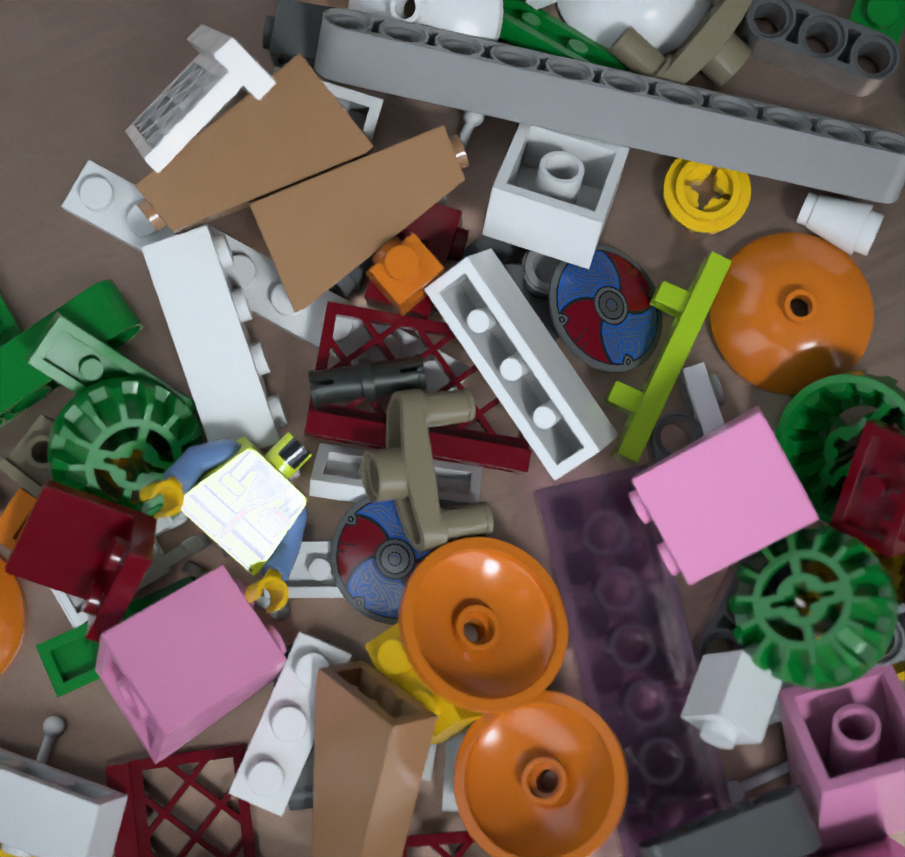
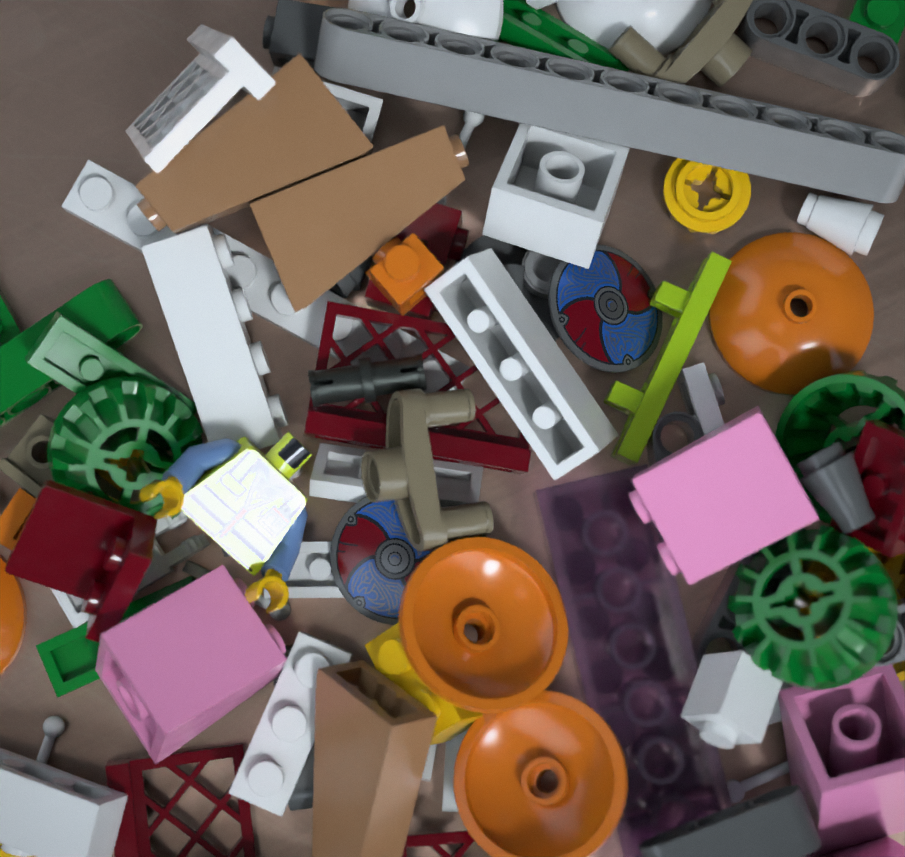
none -> dark grey cone [797,441,876,534]

